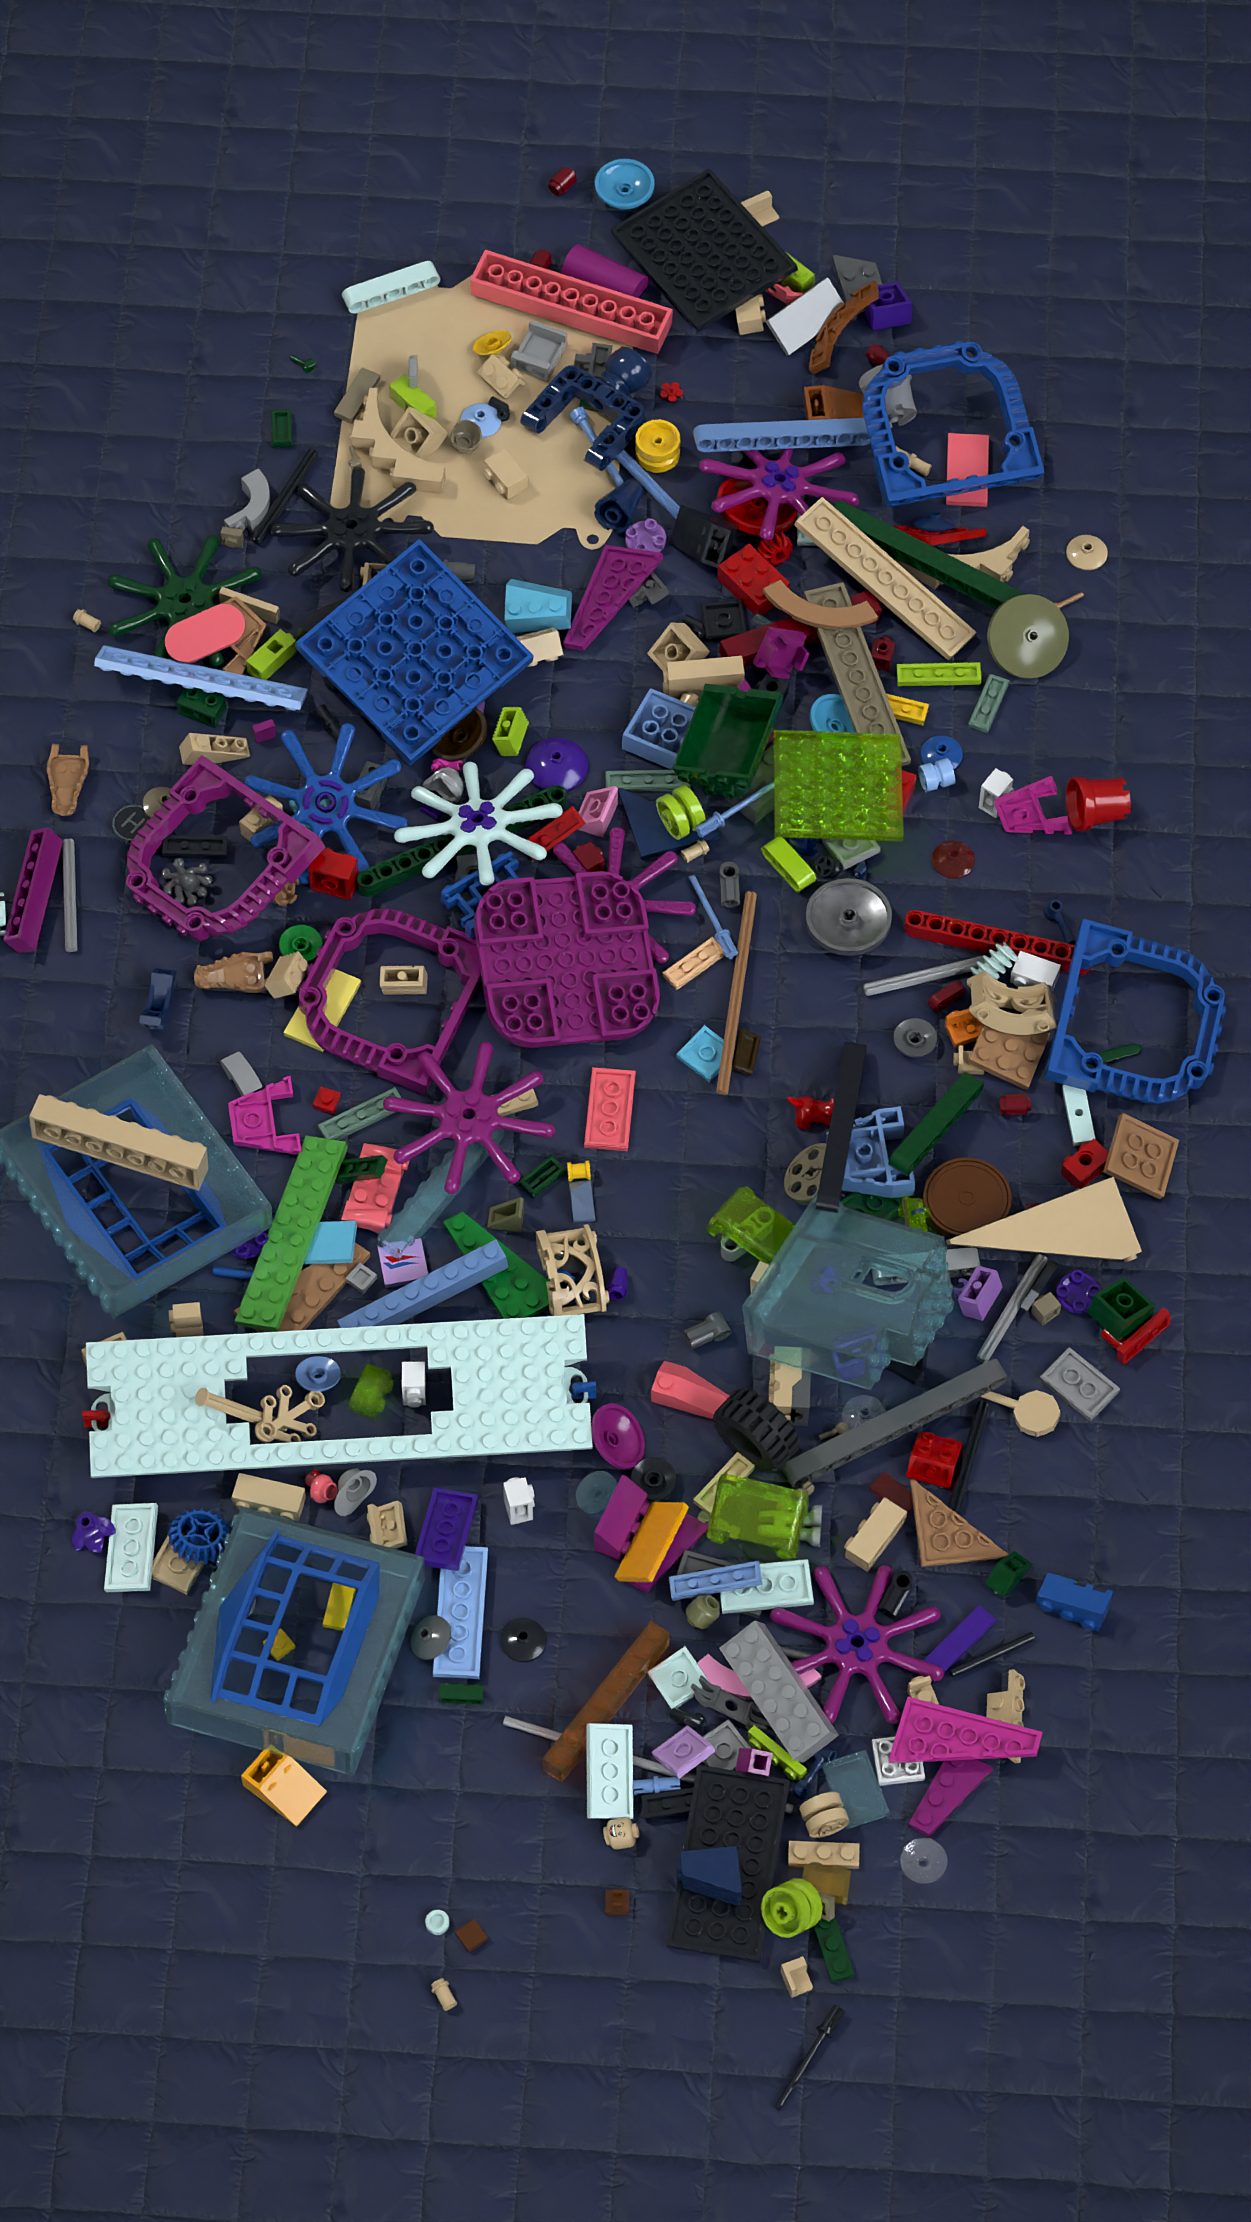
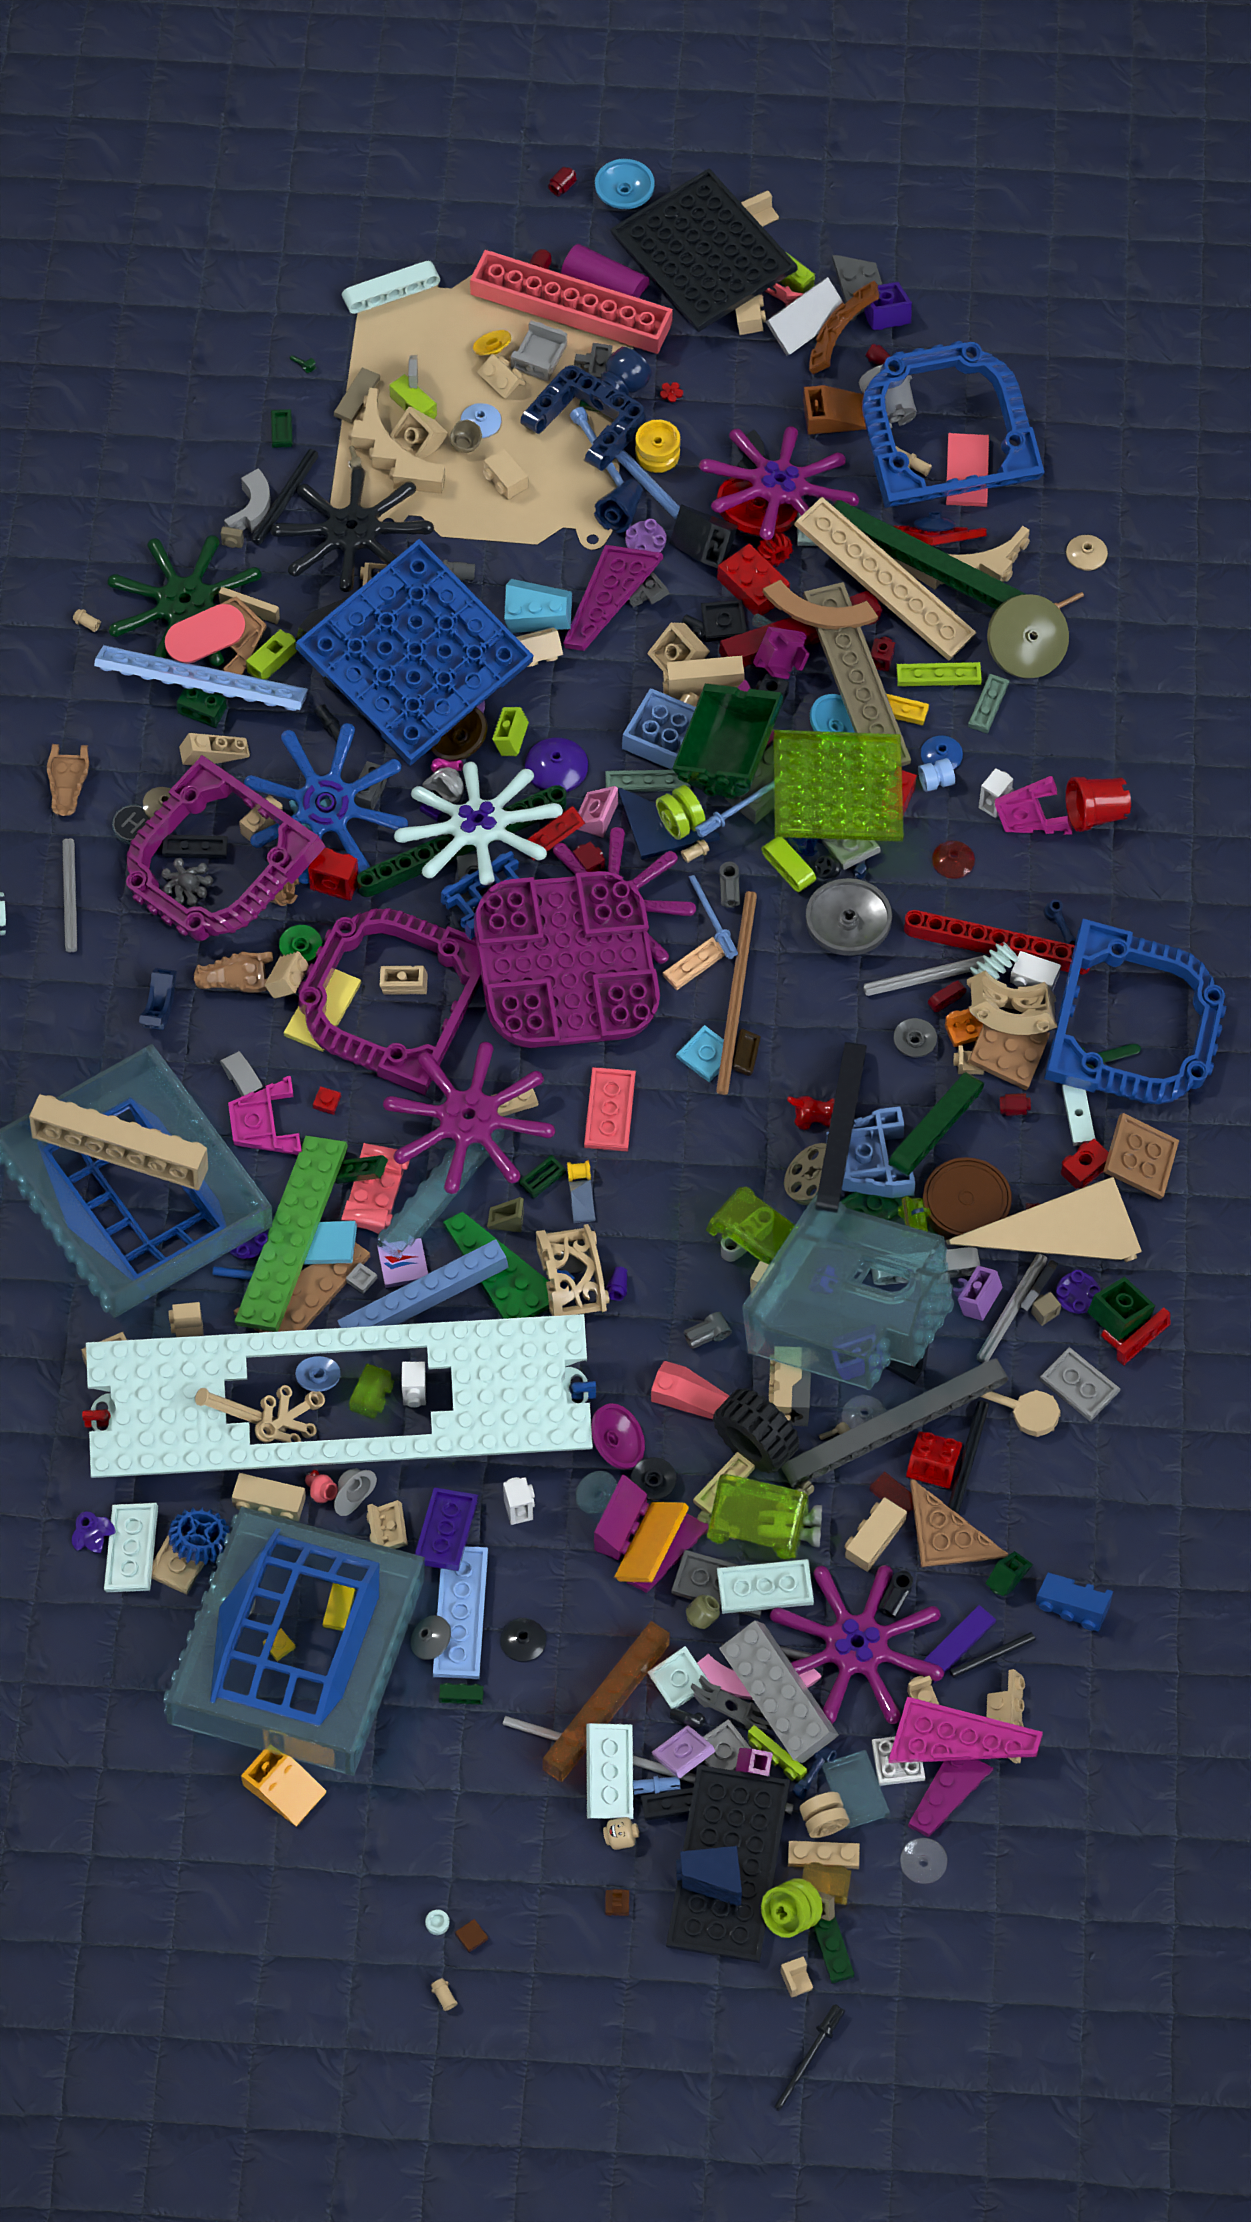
magenta brick [3,828,63,953] -> none
magenta tile [252,719,276,743] -> none
sand green tile [318,1088,401,1140] -> none
black arm [488,396,510,422] -> none
medium blue tile [669,1561,763,1601] -> none
medium blue beam [693,418,870,452] -> none

